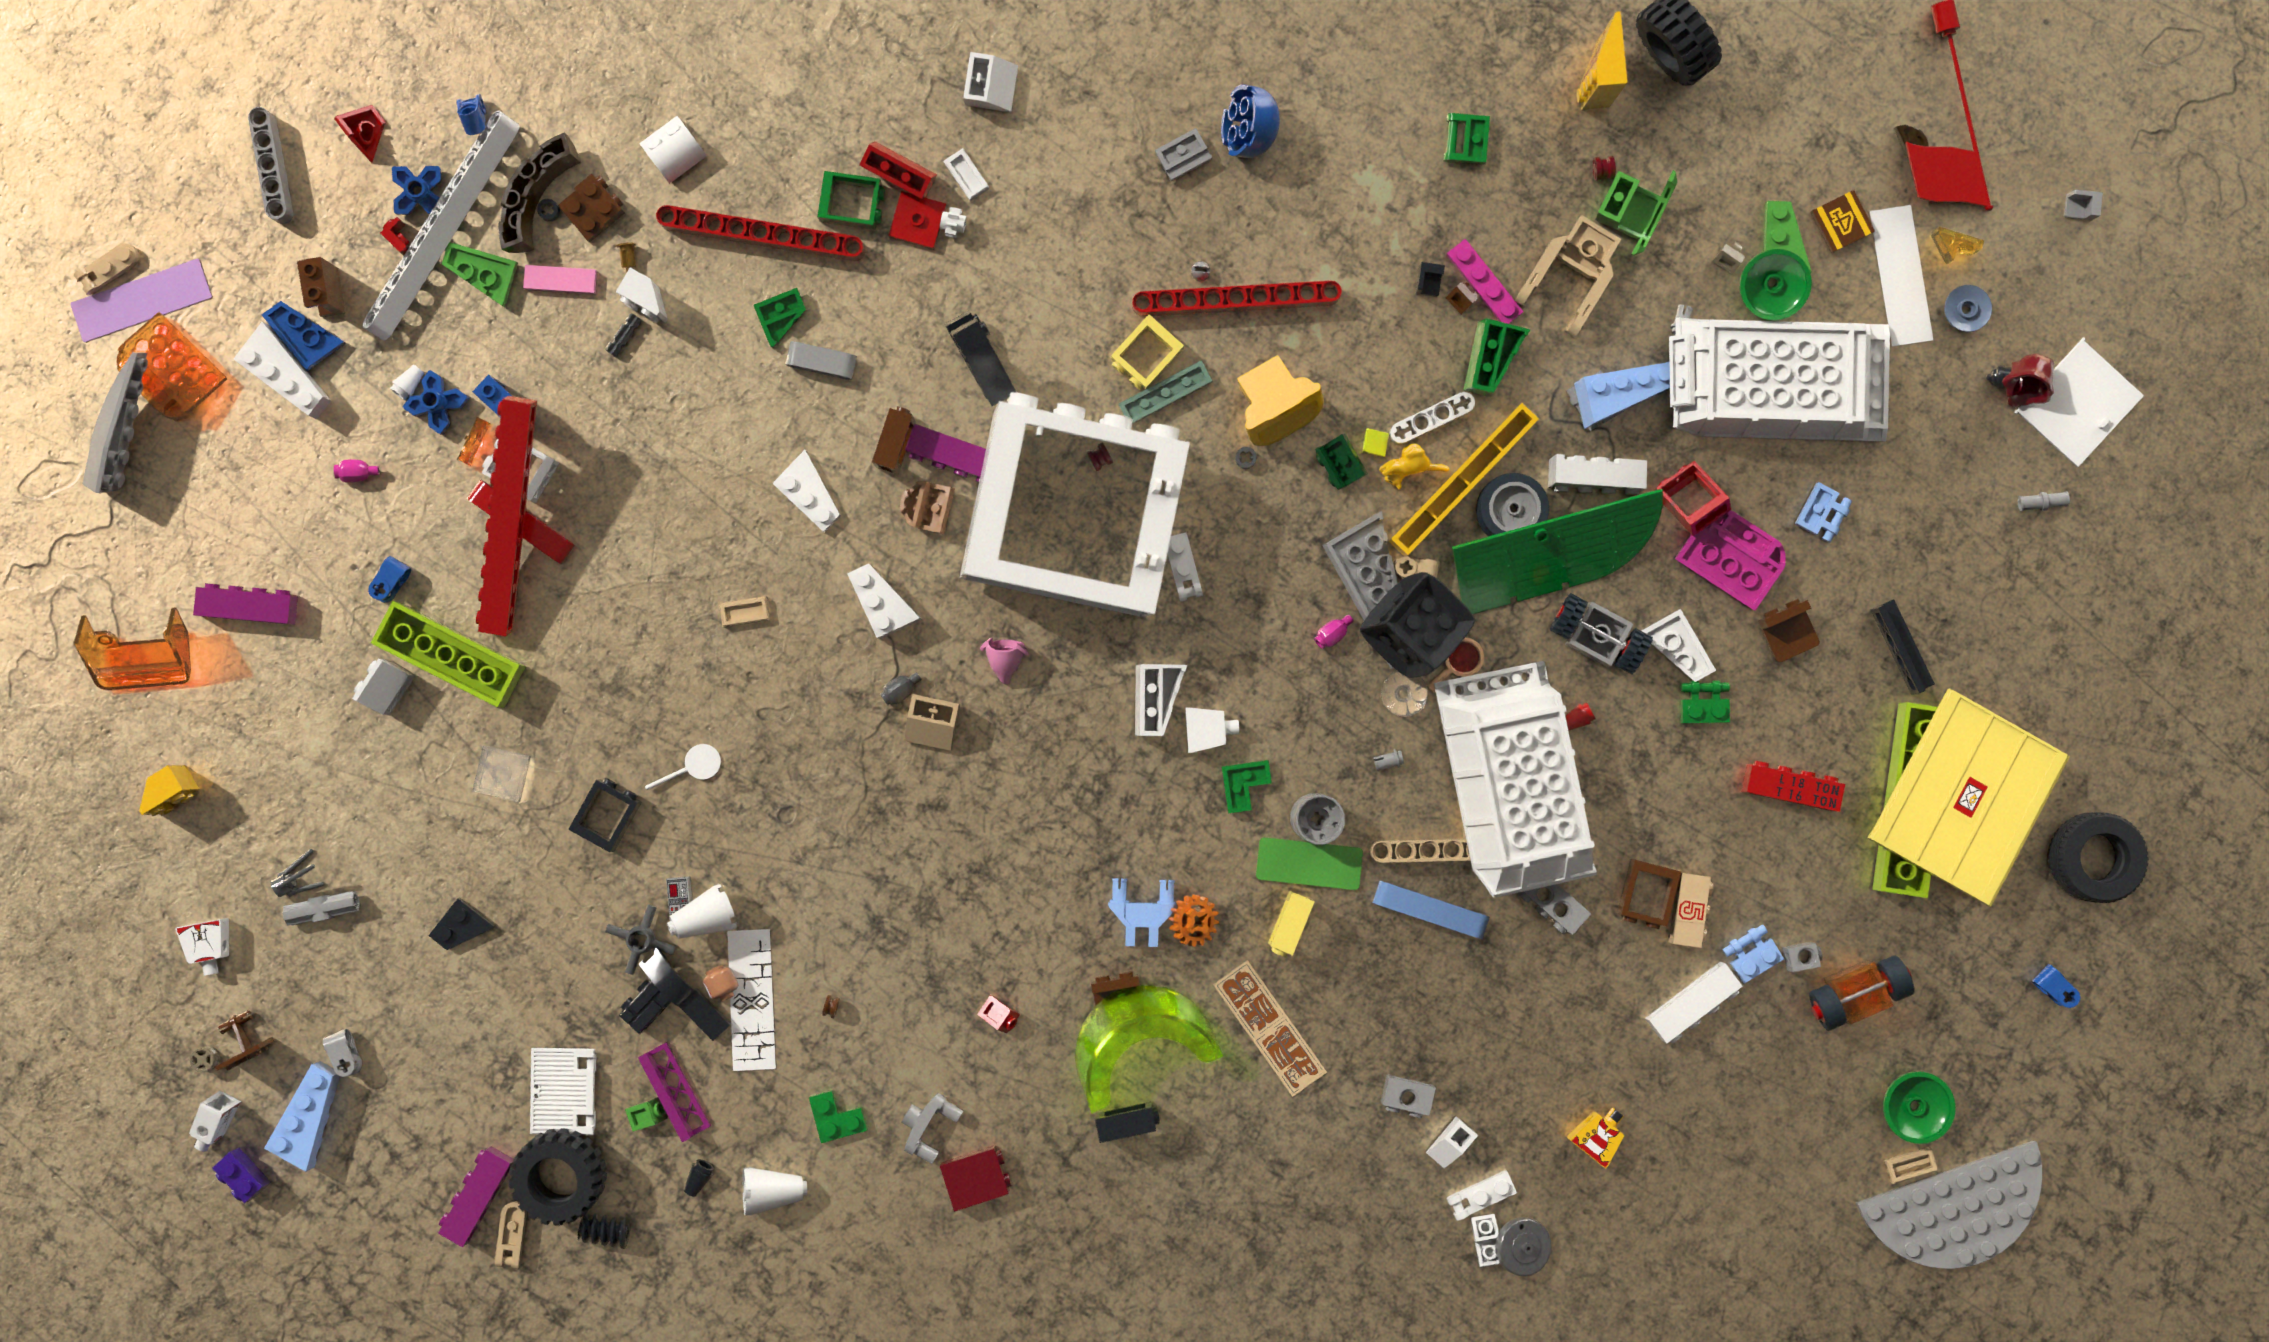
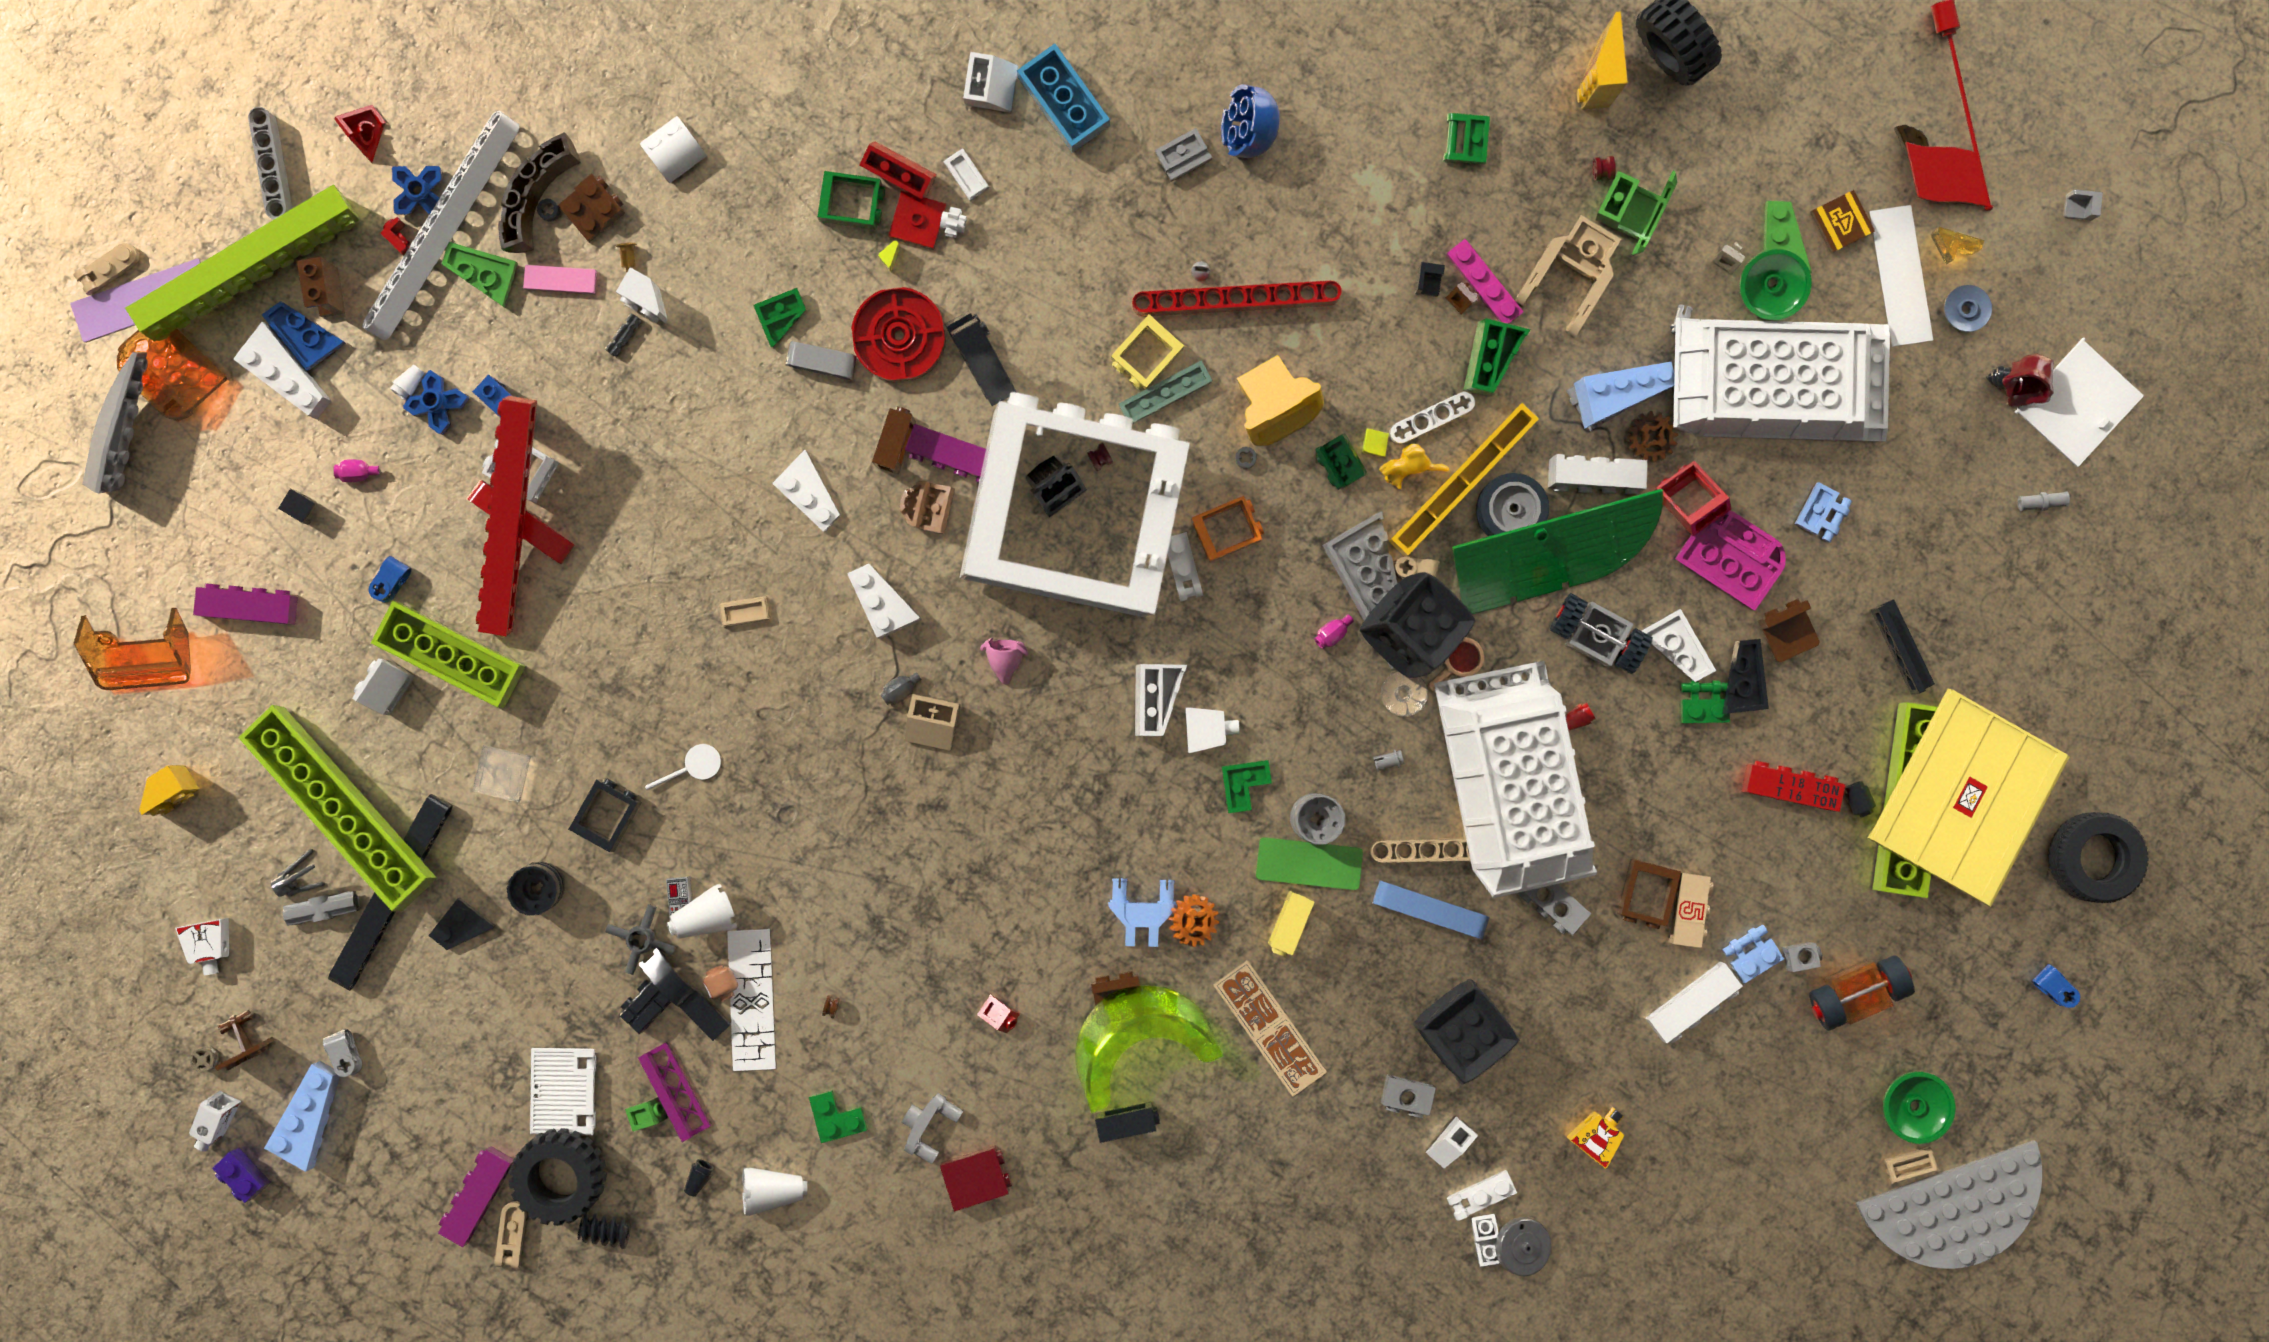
blue piece [456,94,486,135] -> none
clear orange pin [457,417,491,466] -> none
red beam [656,205,865,261] -> none
white tile [1669,333,1695,408] -> none
none -> lime brick [125,184,359,342]
none -> lime brick [238,705,437,911]
none -> black panel [278,488,315,525]
none -> black beam [328,794,453,991]
none -> black wheel [507,861,565,916]
none -> red piece [851,287,946,382]
none -> neon yellow slope [878,240,900,272]
none -> dark azure brick [1017,44,1110,153]
none -> black piece [1026,455,1087,518]
none -> orange window [1191,496,1264,563]
none -> black piece [1413,979,1520,1085]
none -> reddish brown gear [1625,411,1679,463]
none -> black wing [1722,639,1769,714]
none -> black brick [1845,781,1876,818]

